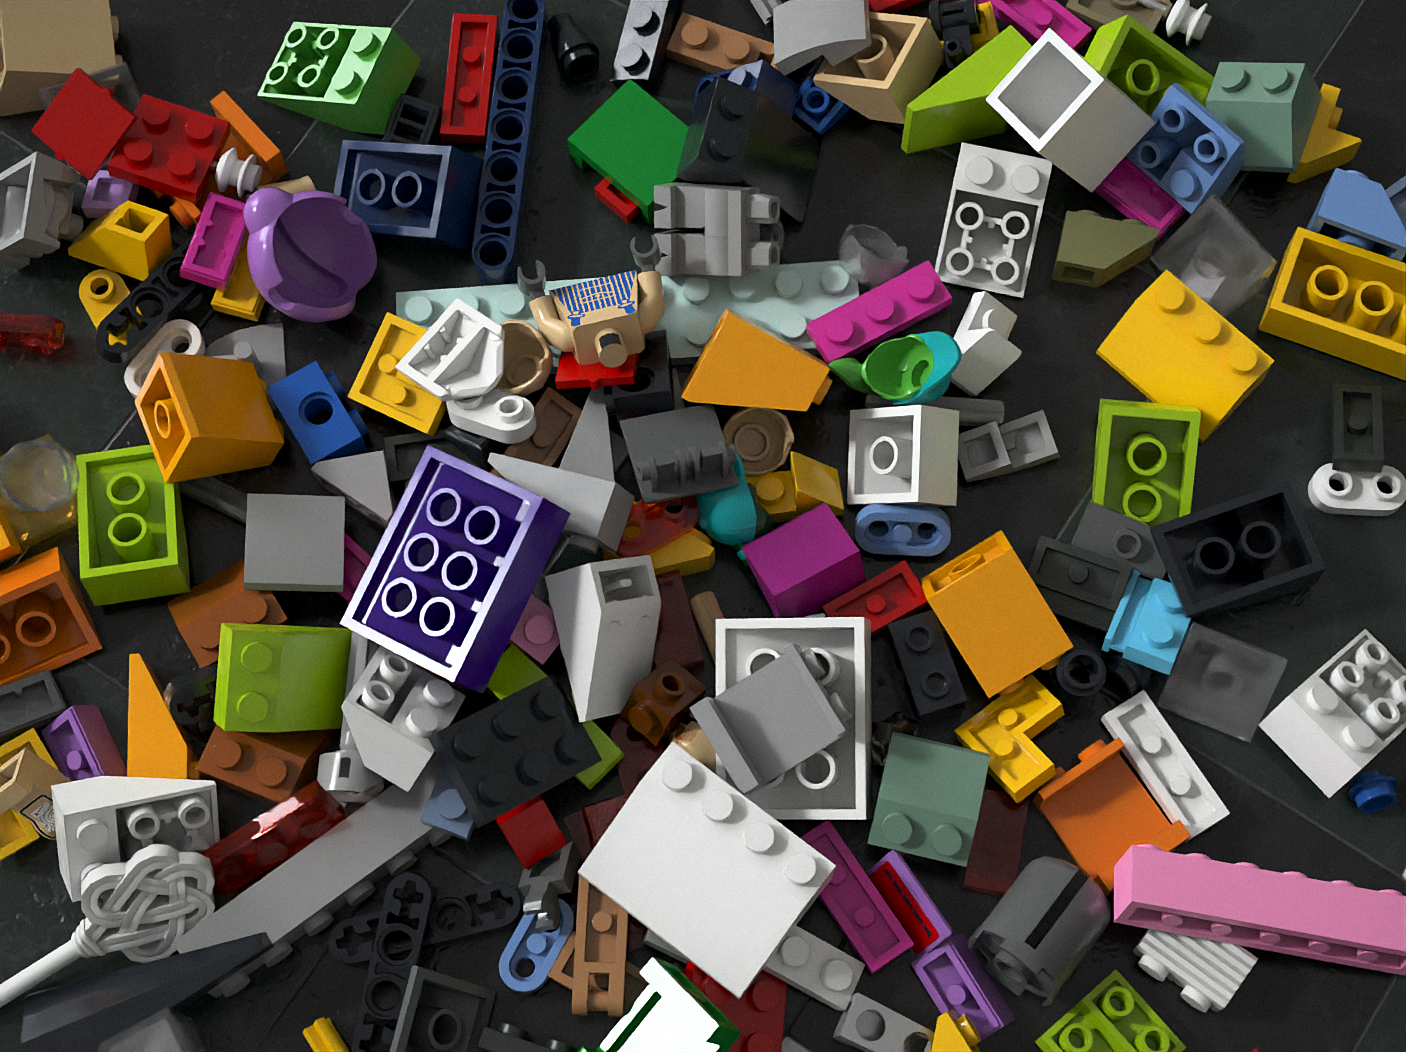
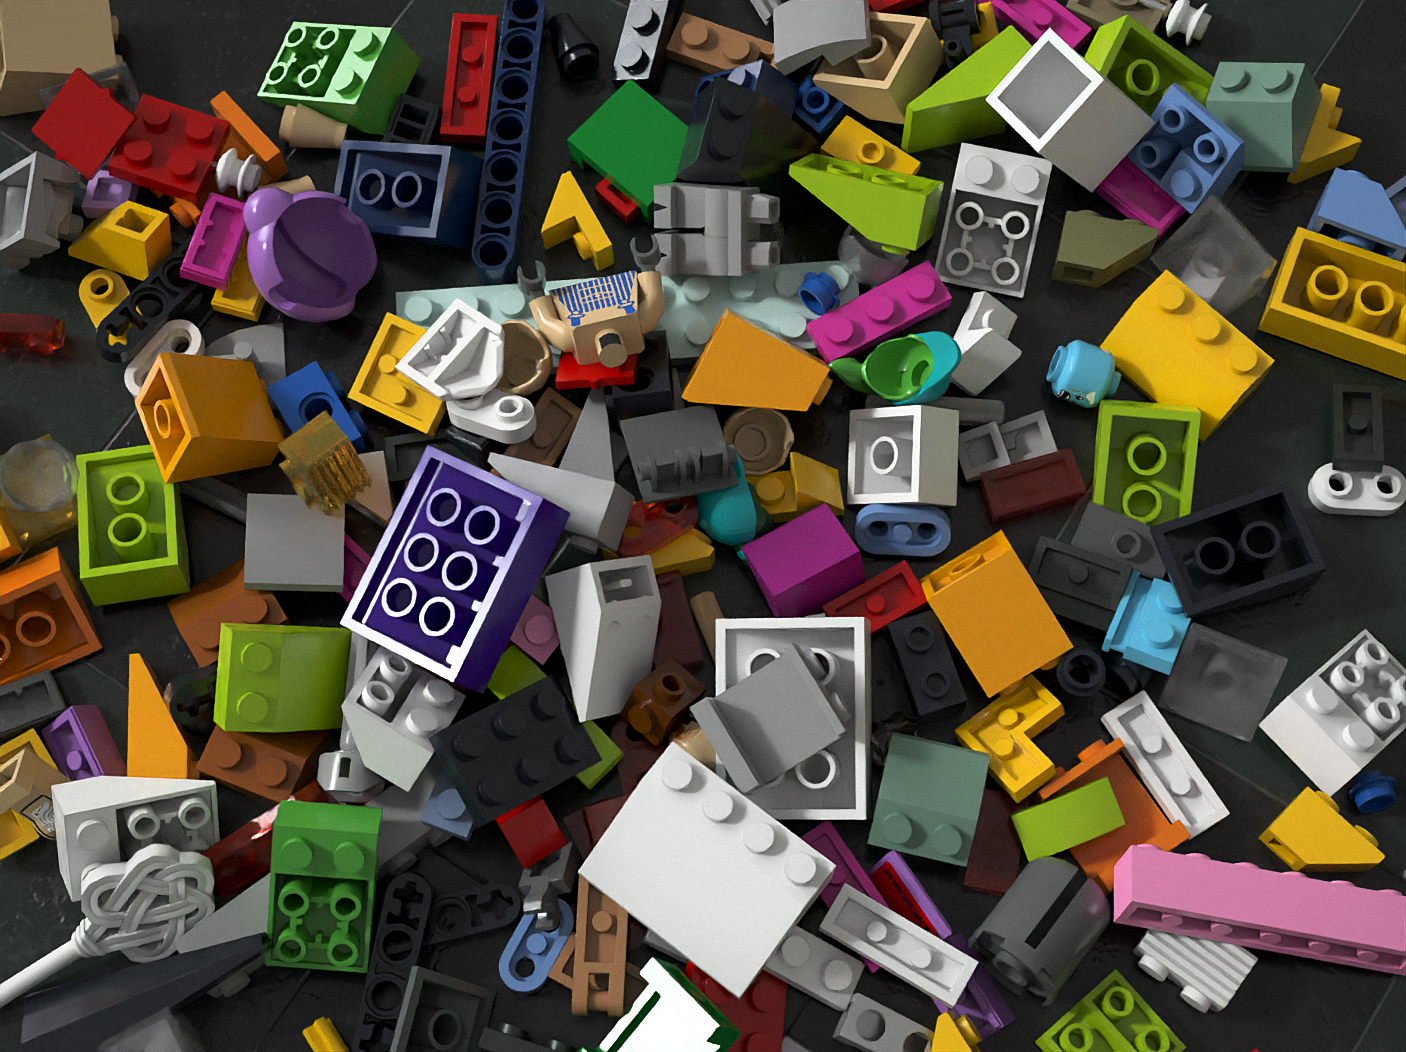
none -> bright green slope [265,800,383,973]
none -> clear yellow brick [277,410,372,516]
none -> tan cone [279,103,349,150]
none -> yellow slope [541,171,615,272]
none -> lime slope [788,153,944,255]
none -> blue plate [797,272,840,316]
none -> white plate [819,883,979,1009]
none -> yellow plate [820,115,921,175]
none -> clear red plate [979,447,1086,522]
none -> lime slope [1011,776,1126,862]
none -> medium azure head [1046,340,1121,408]
none -> yellow slope [1258,786,1385,872]

